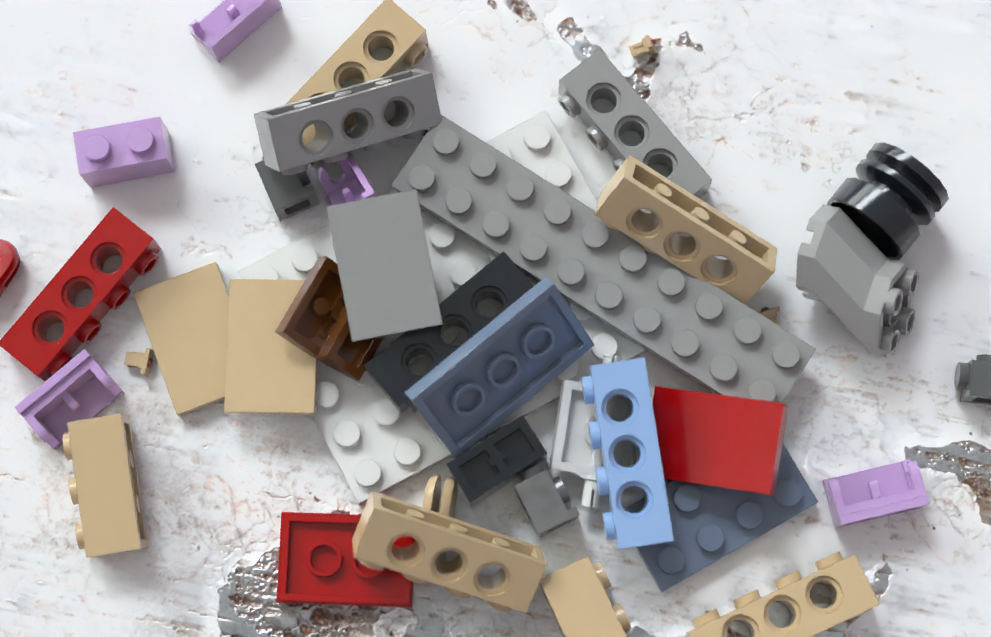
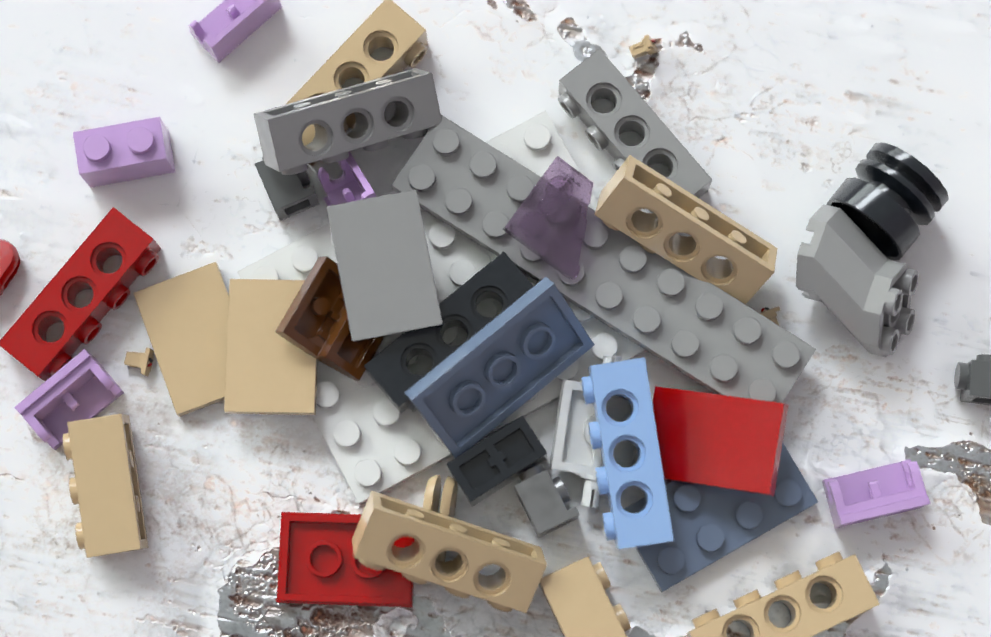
none -> clear purple wing [502,156,593,281]

